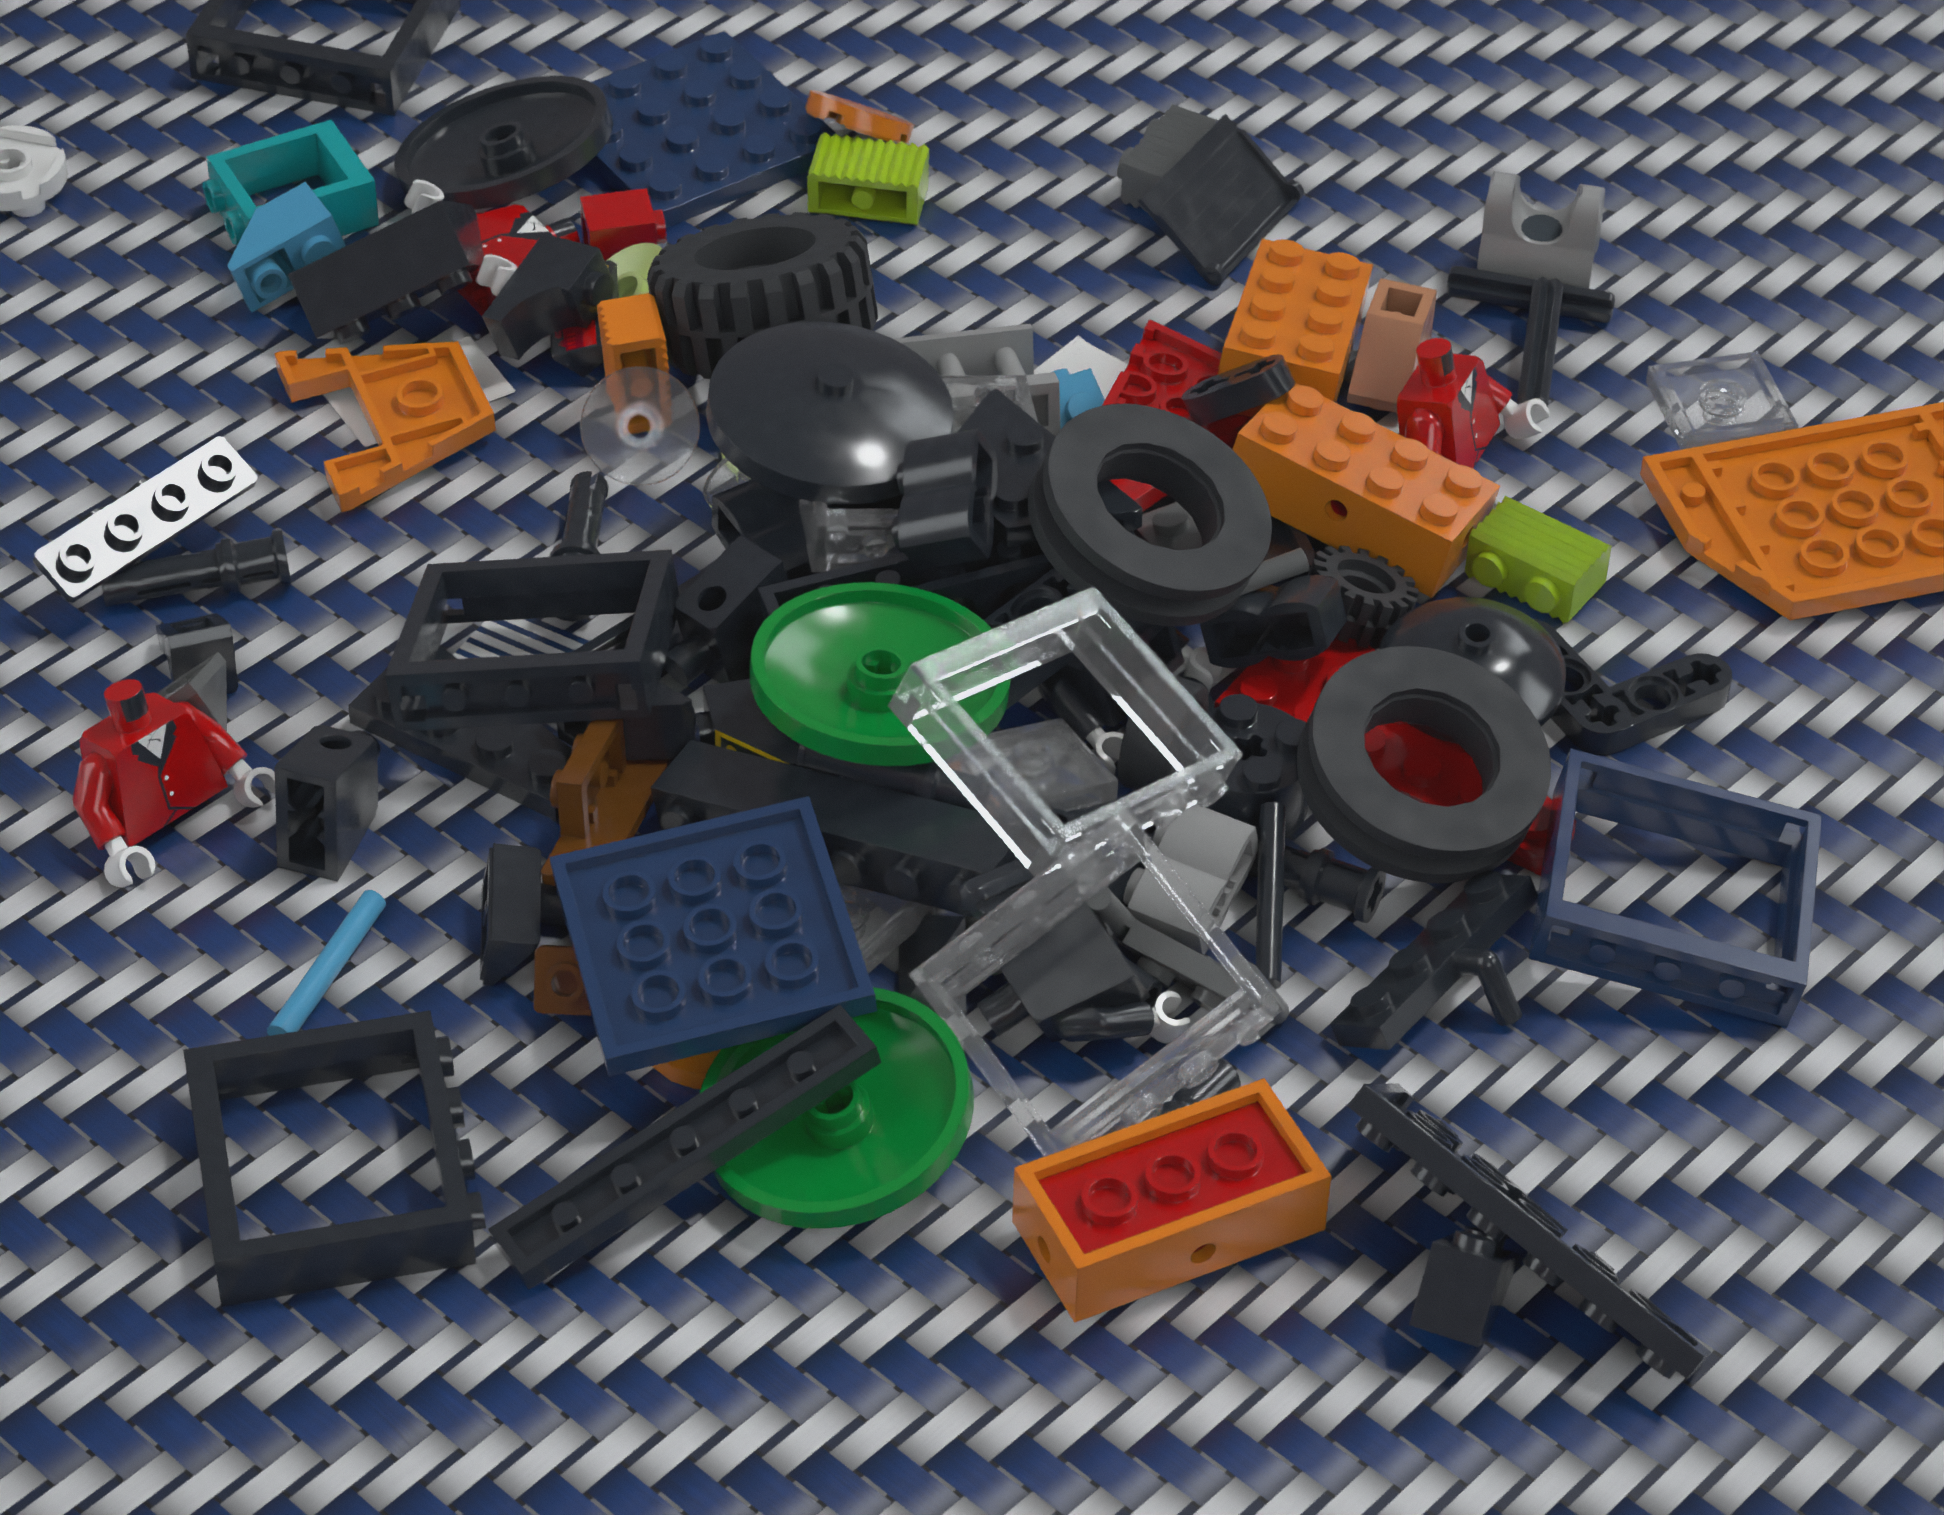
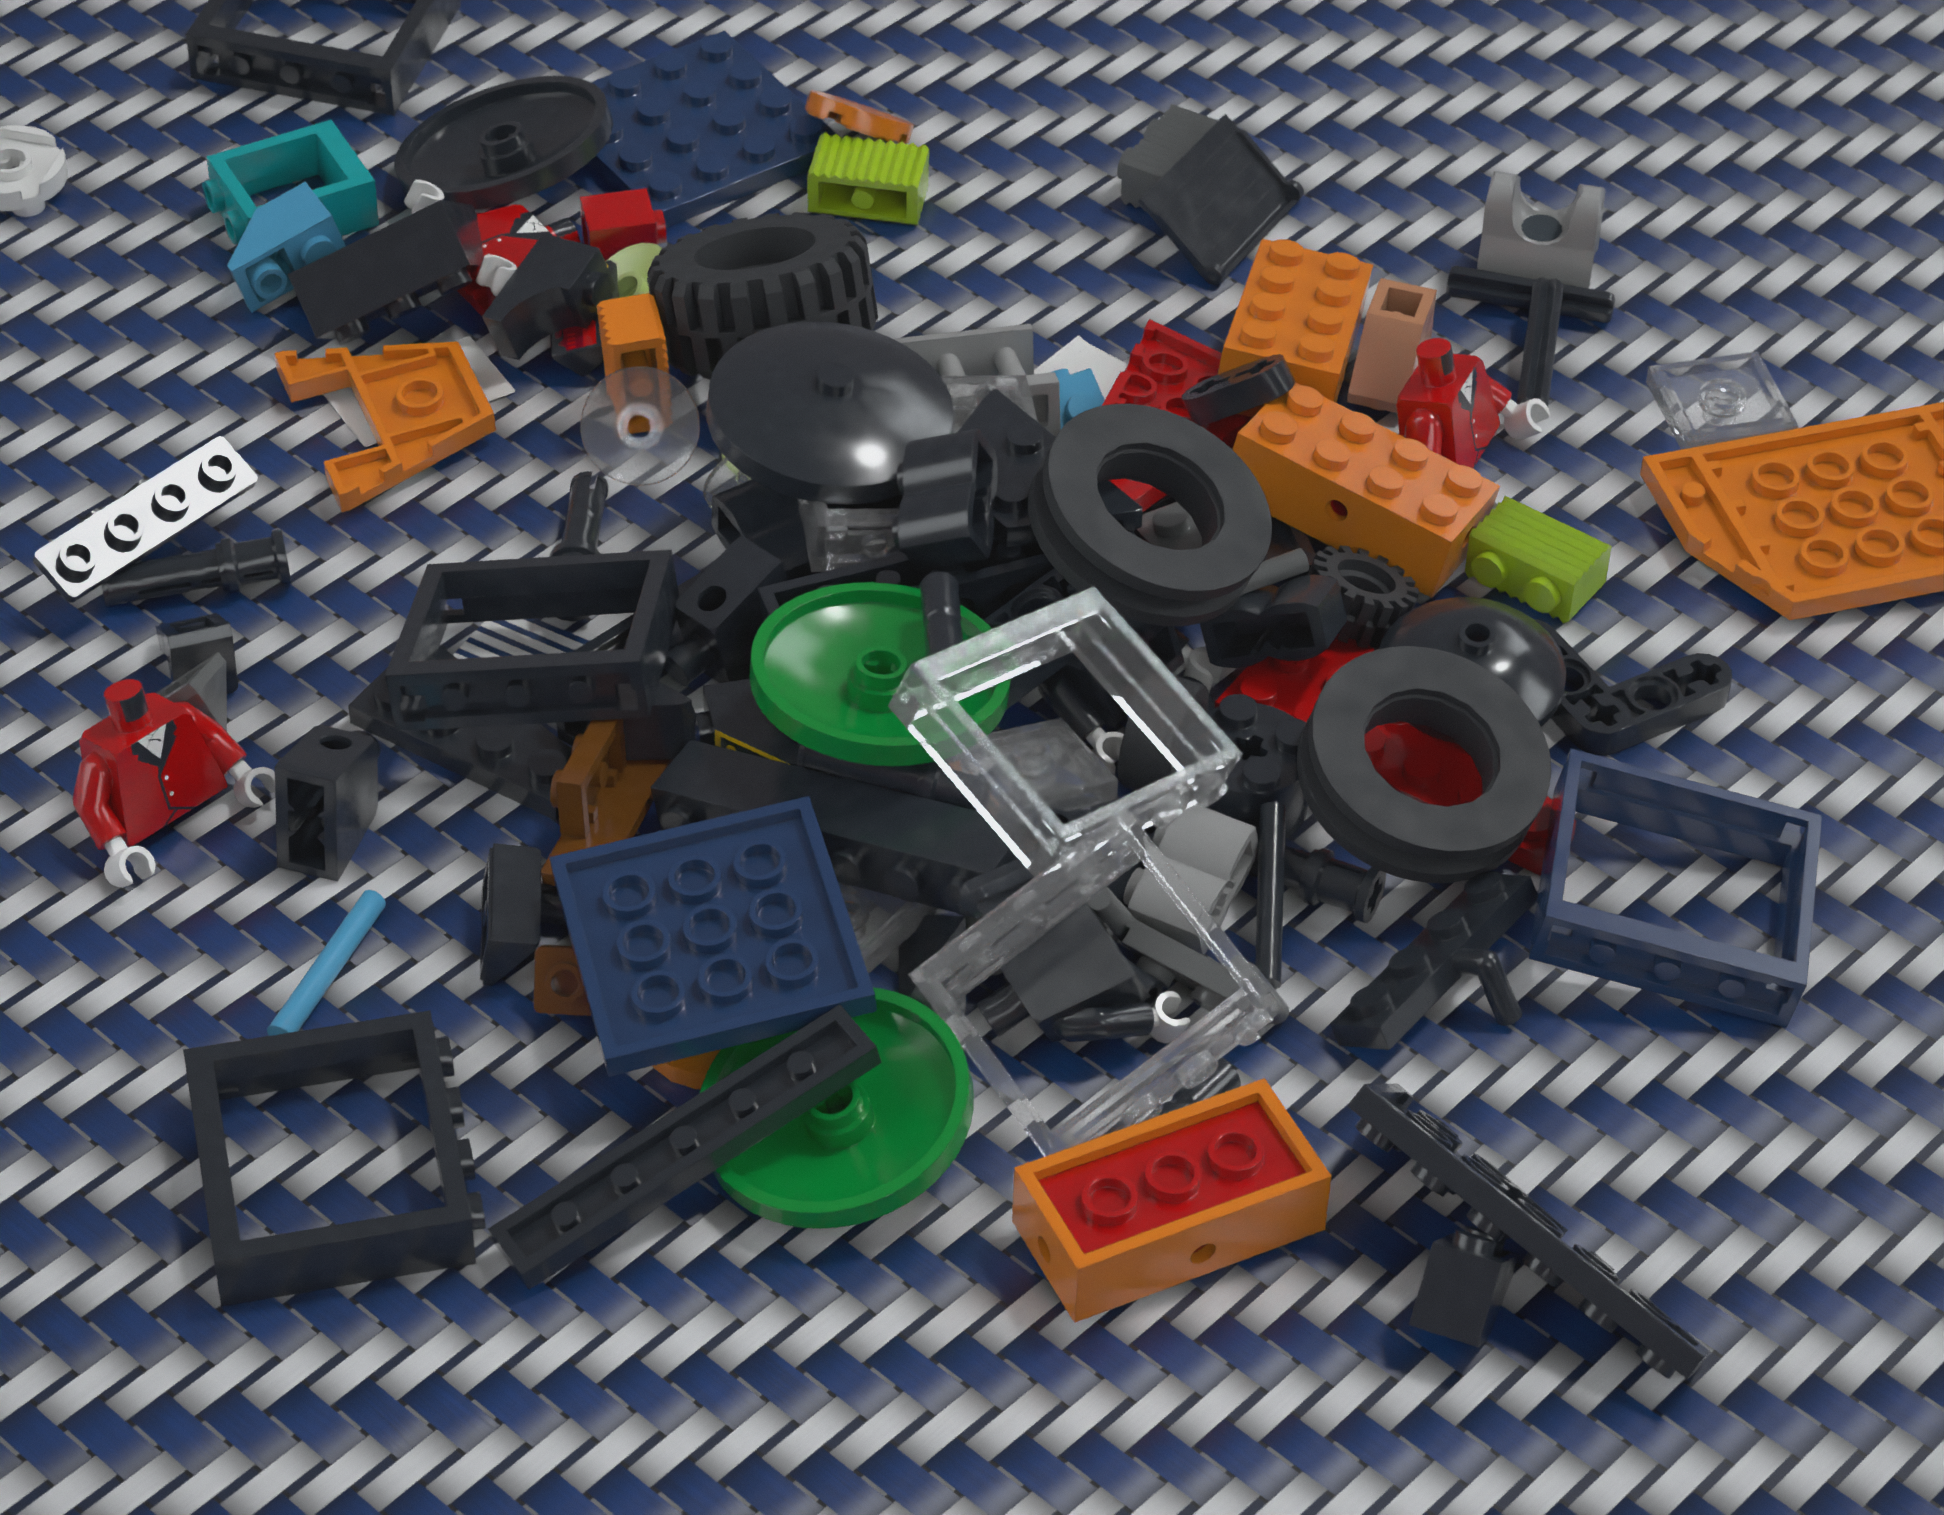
none -> black piece [920,572,966,683]

